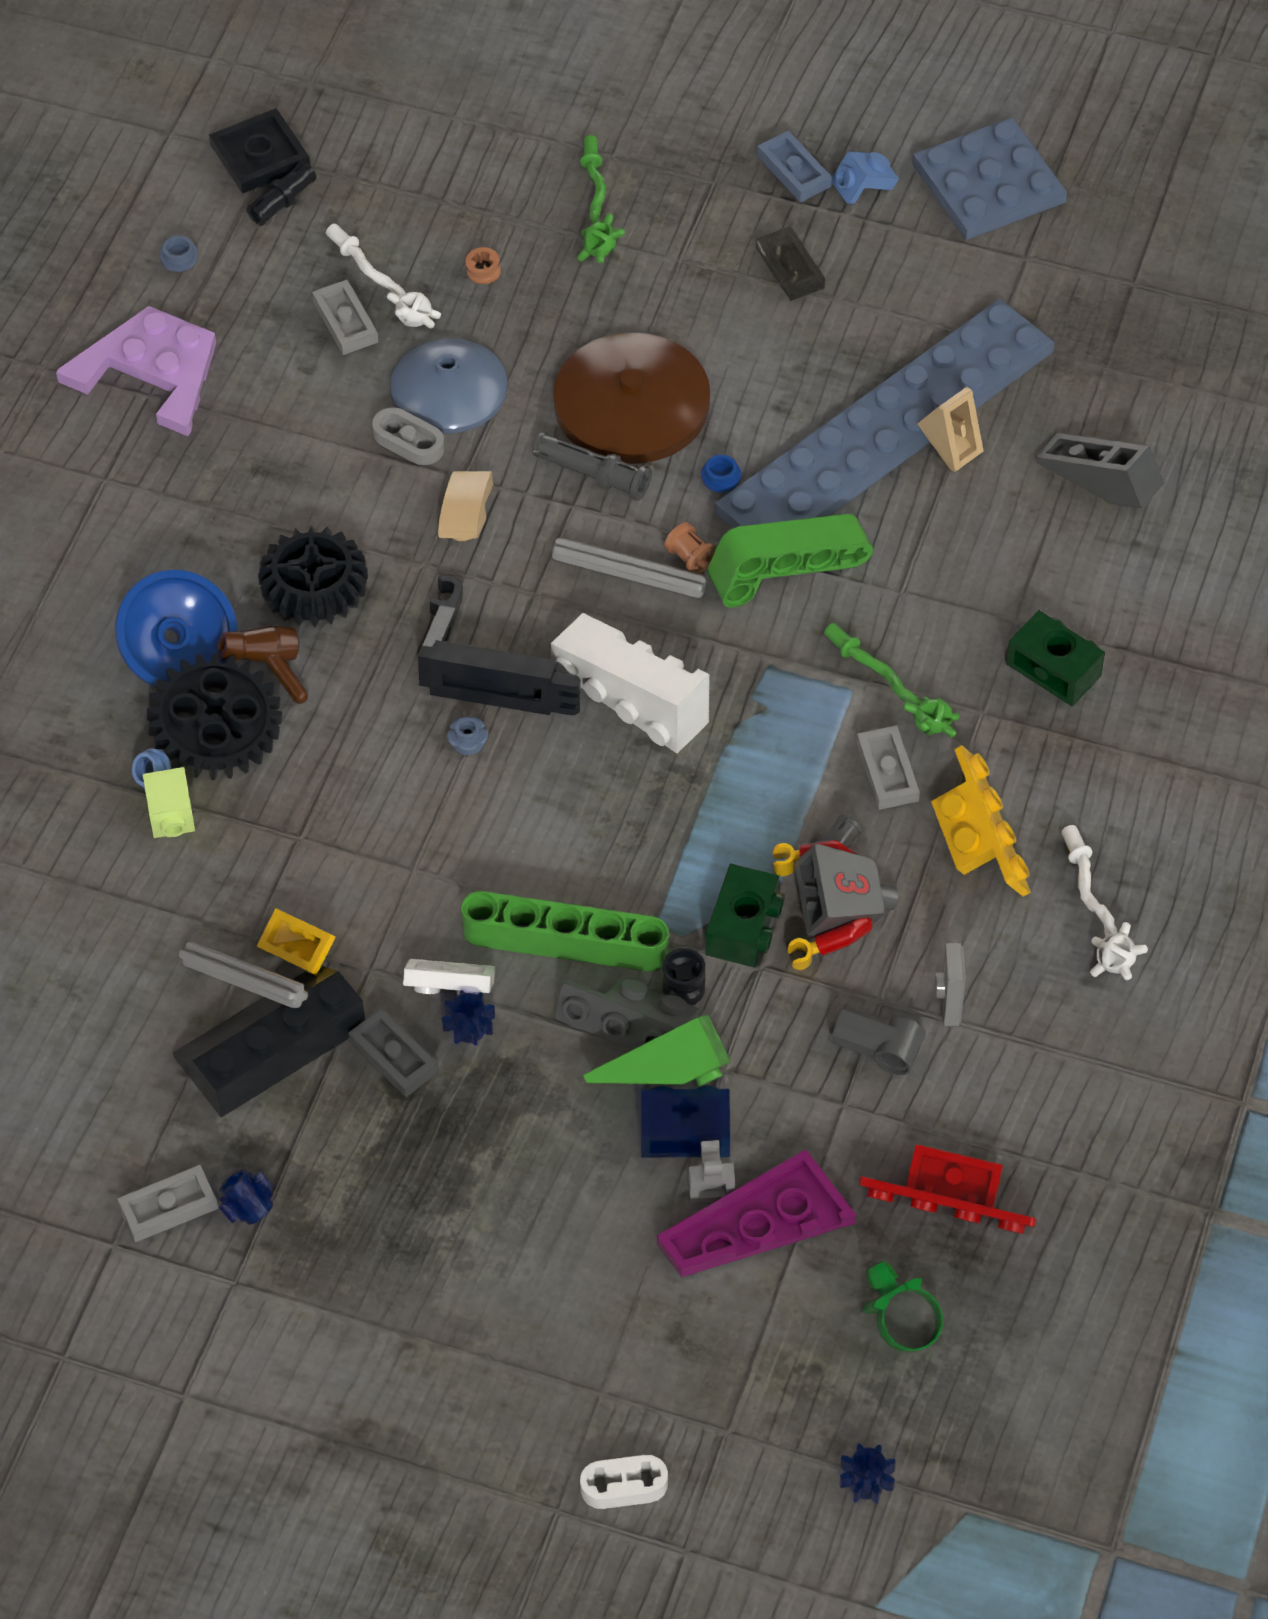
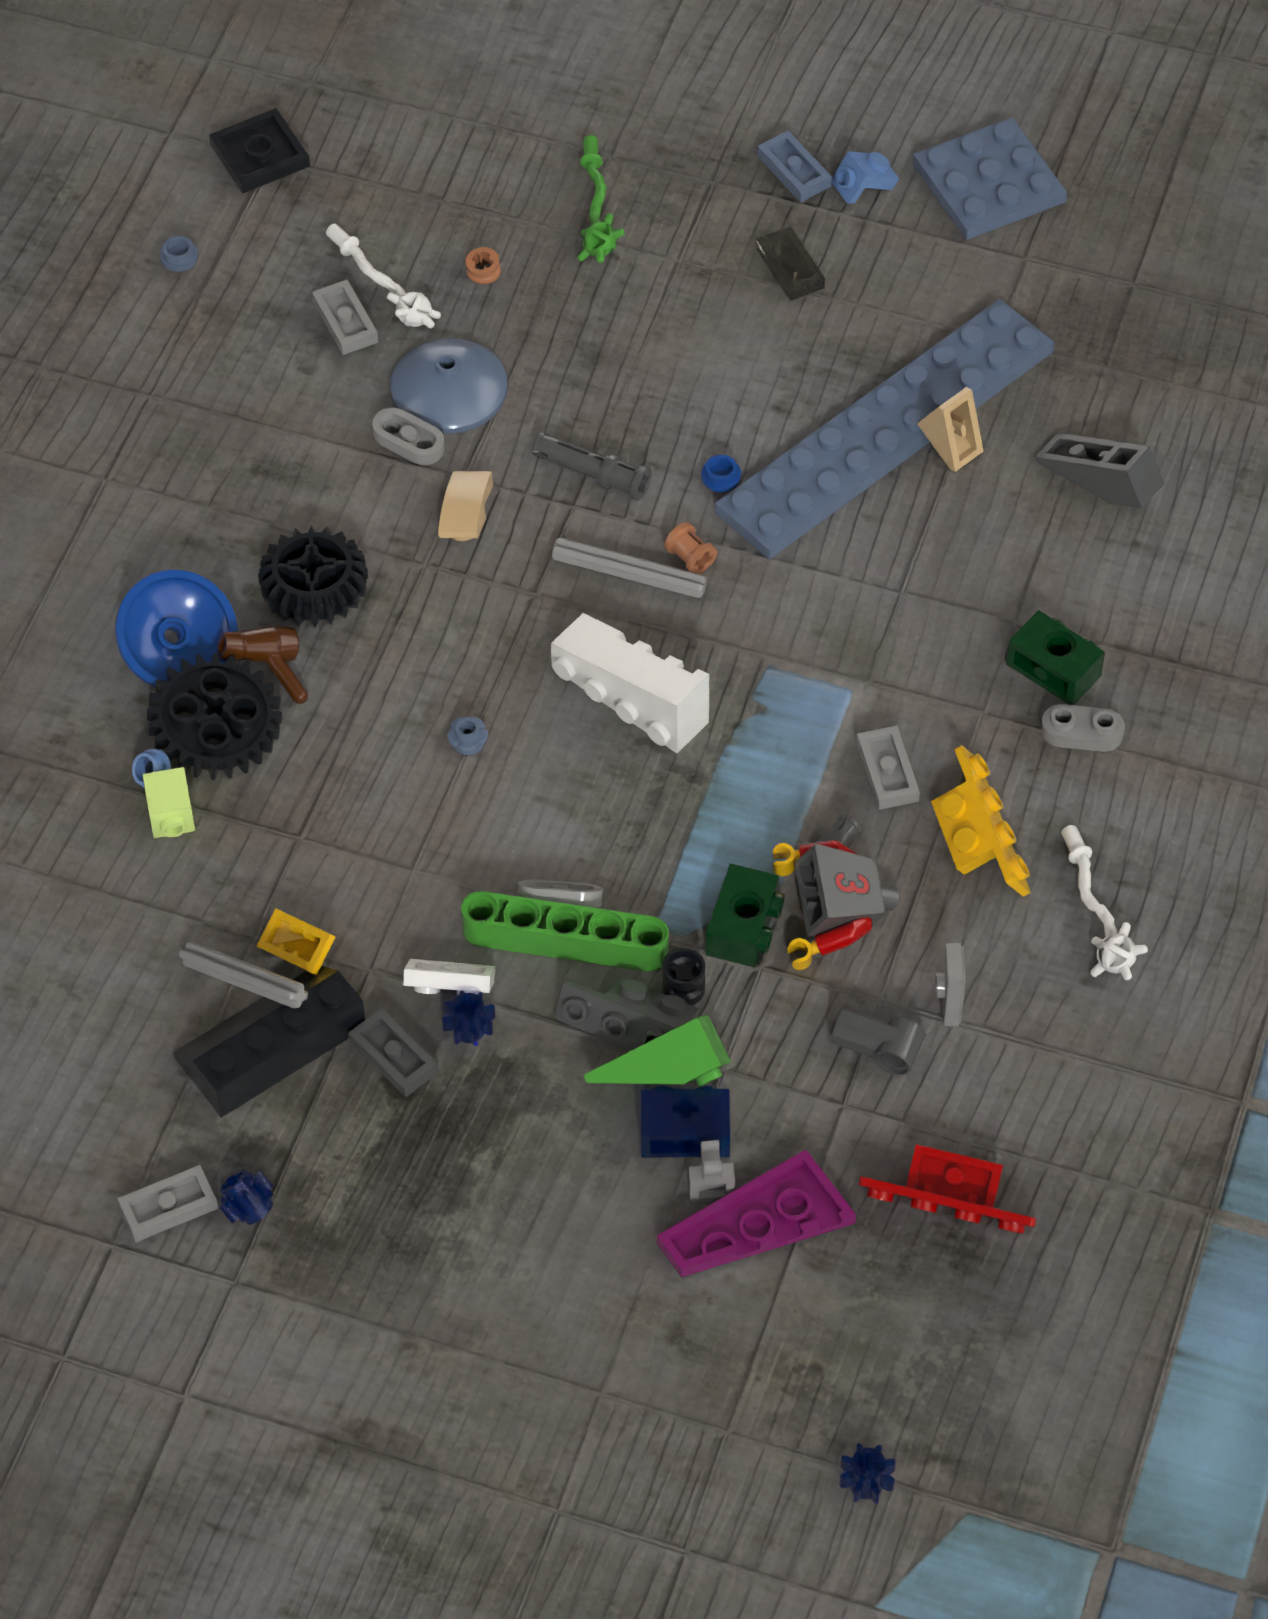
lavender wing [56,306,216,436] -> none
black pin [246,161,317,226] -> none
black hinge [418,576,581,715] -> none
reddish brown dish [554,333,710,464] -> none
white beam [580,1455,668,1509] -> none
bright green beam [707,514,874,608] -> none
bright green piece [824,623,959,738] -> none
green piece [861,1261,943,1353] -> none
none -> light grey plate [517,879,603,908]
none -> light grey plate [1041,704,1125,752]

